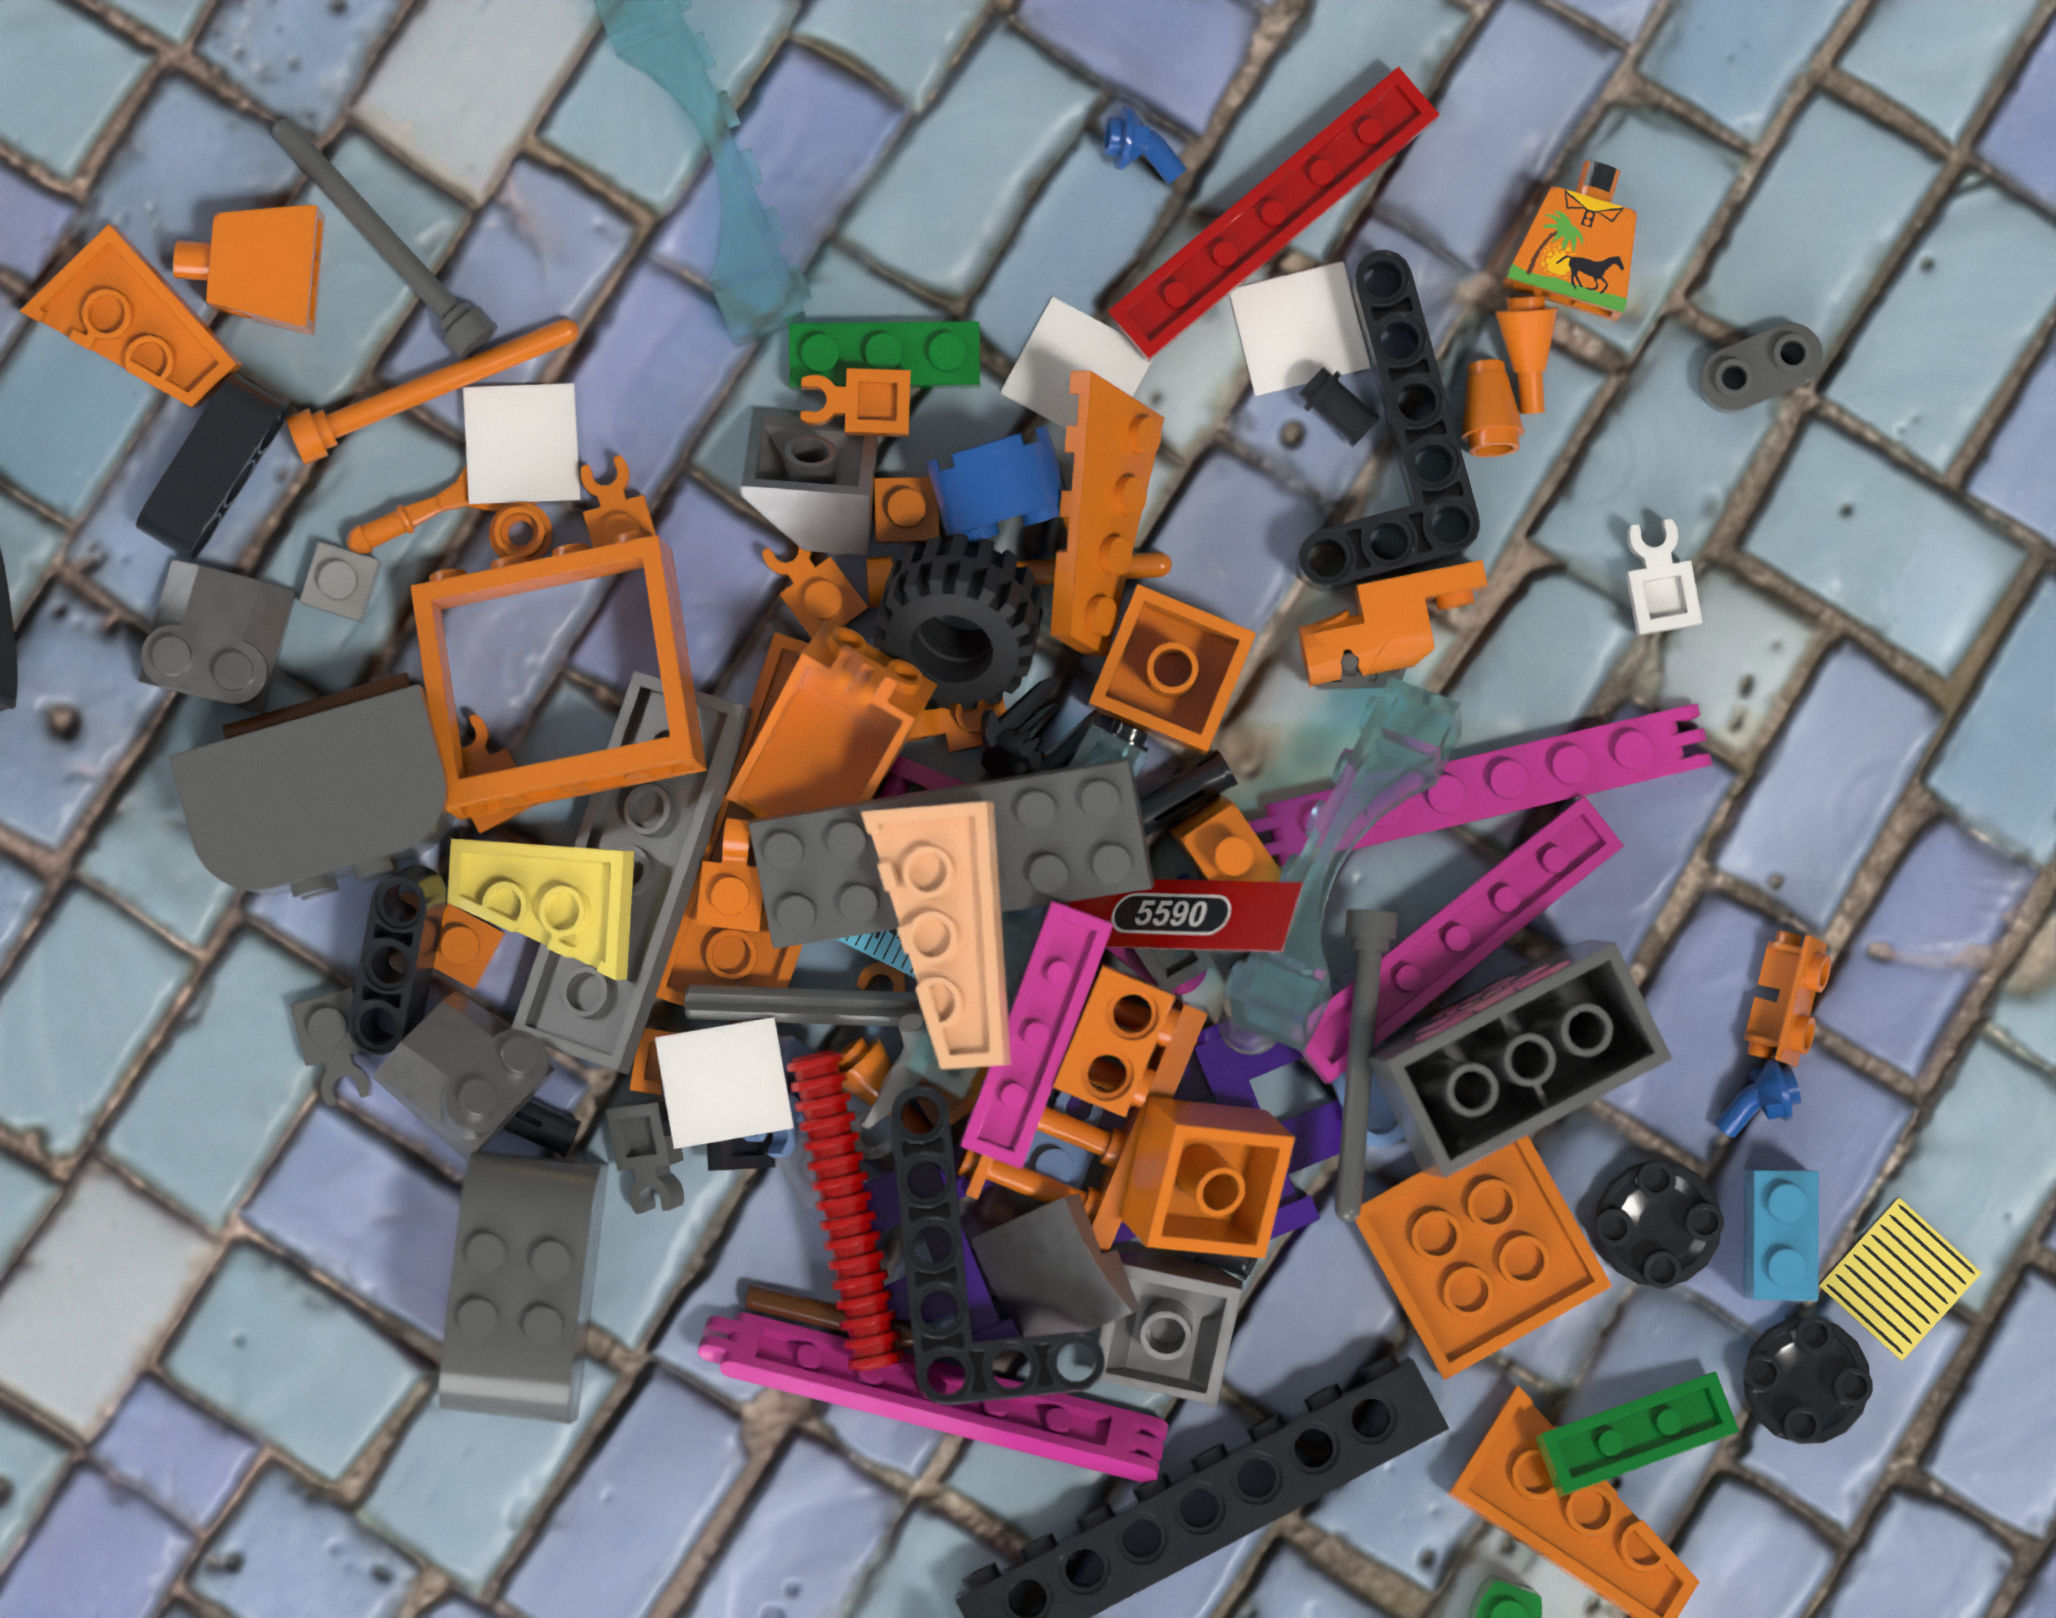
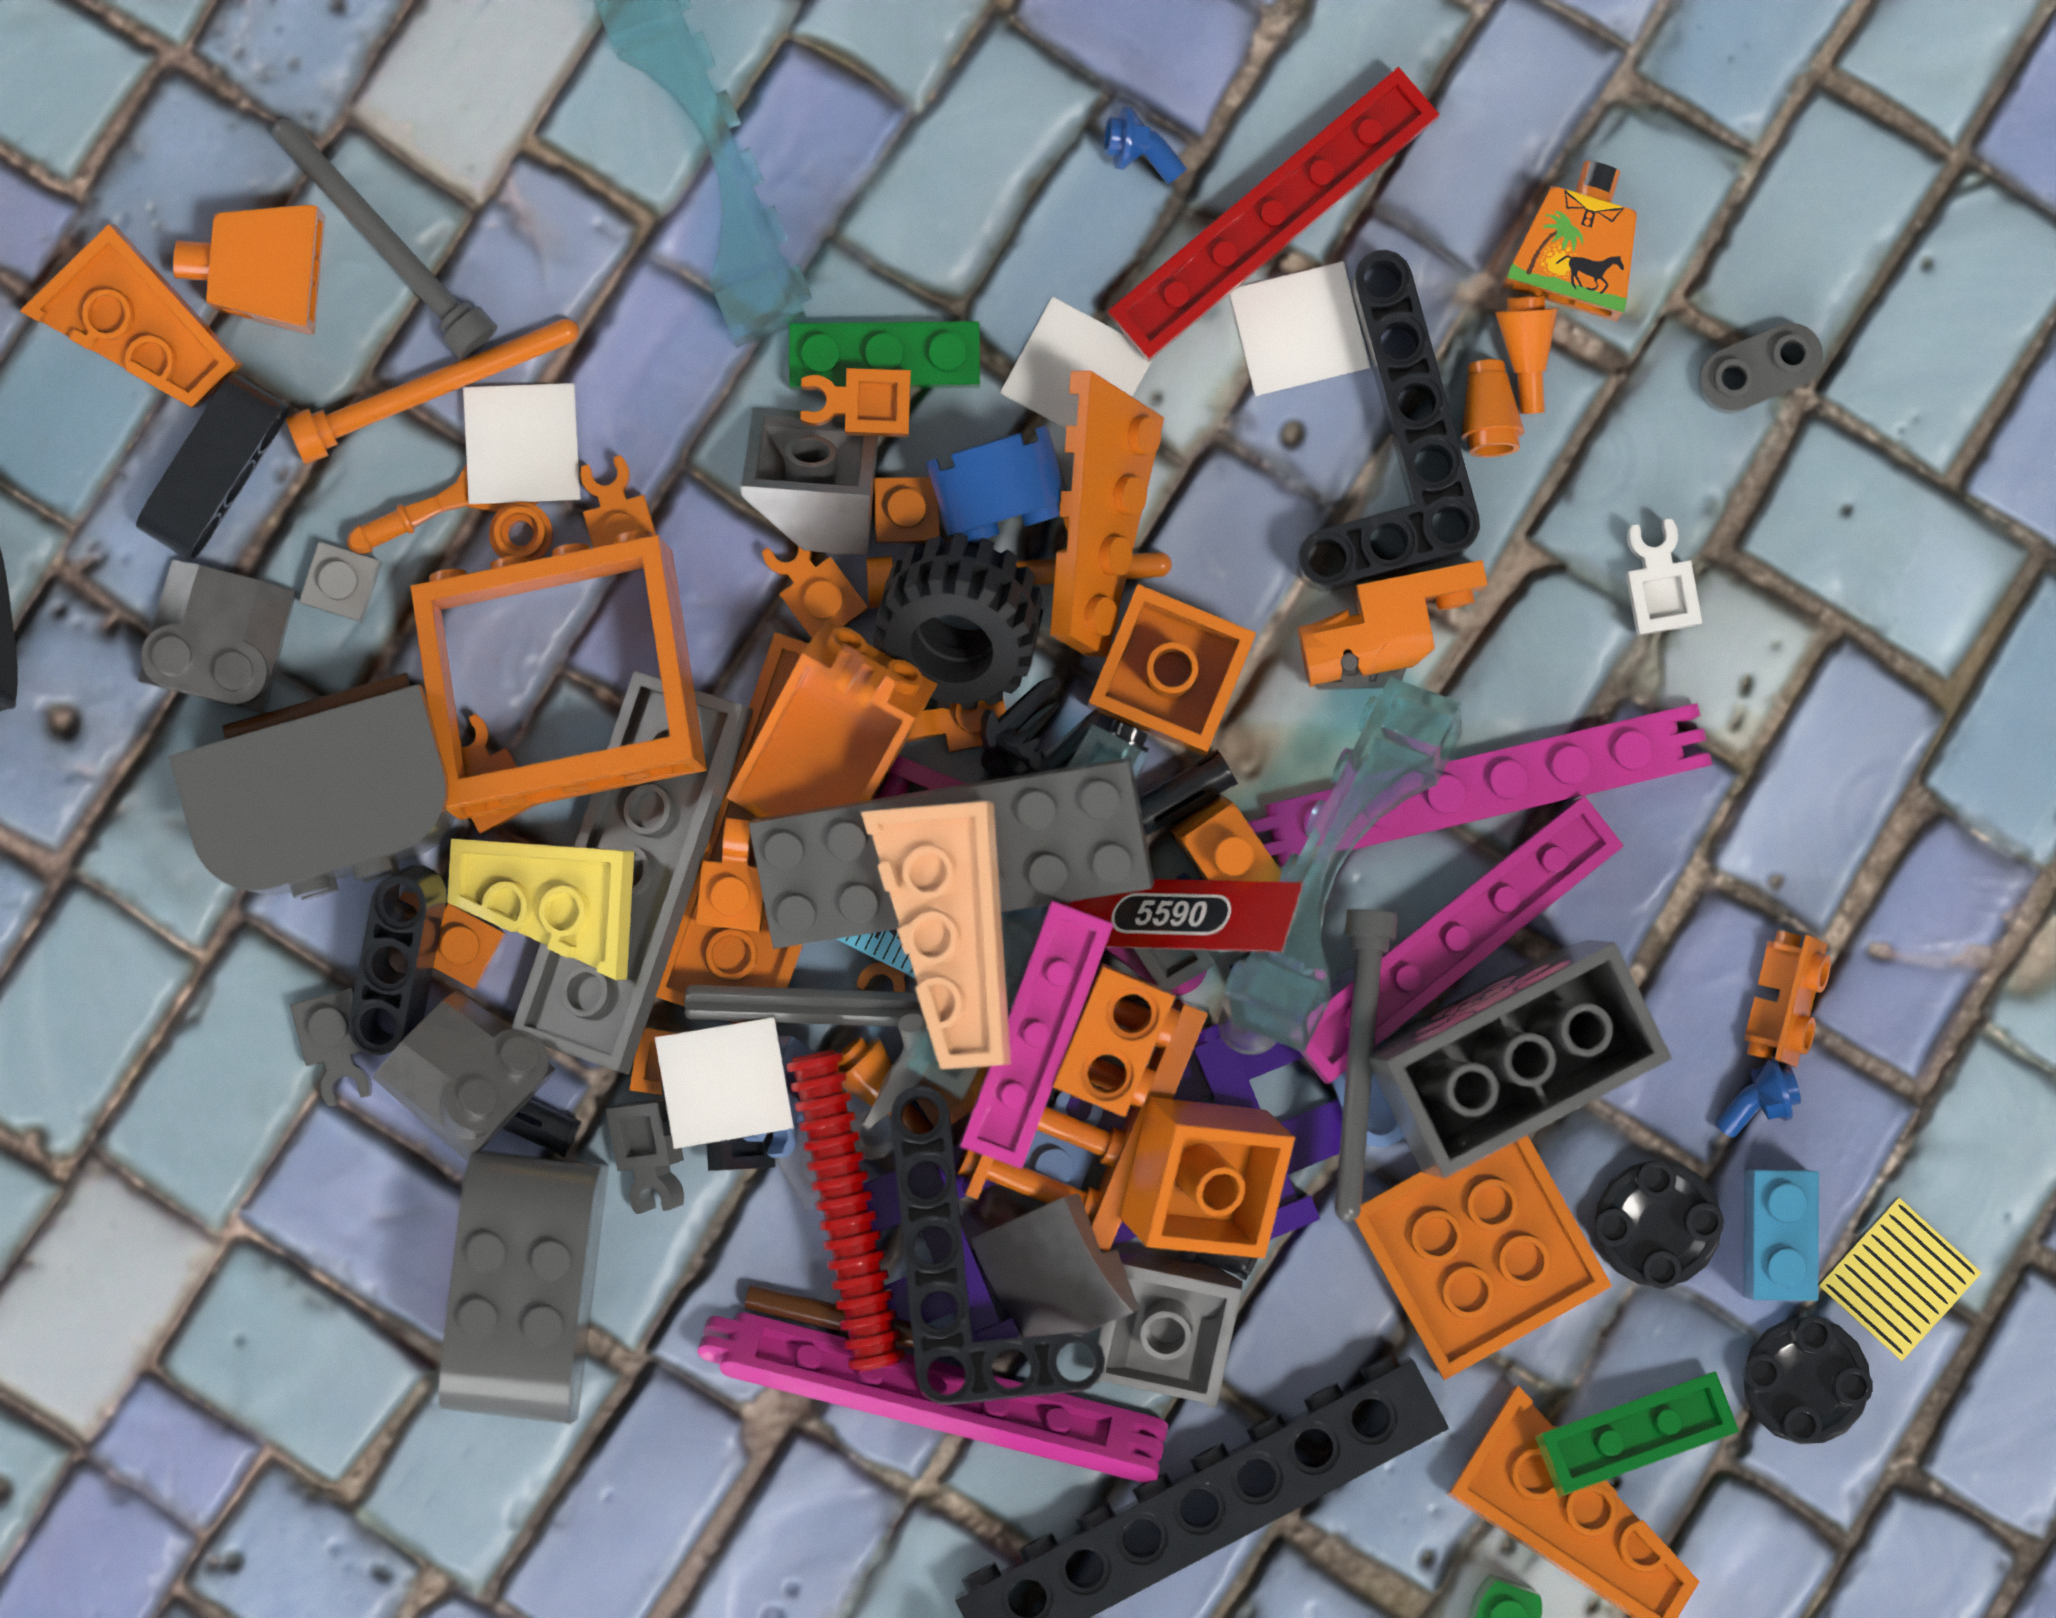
black pin [1298,366,1380,447] -> none

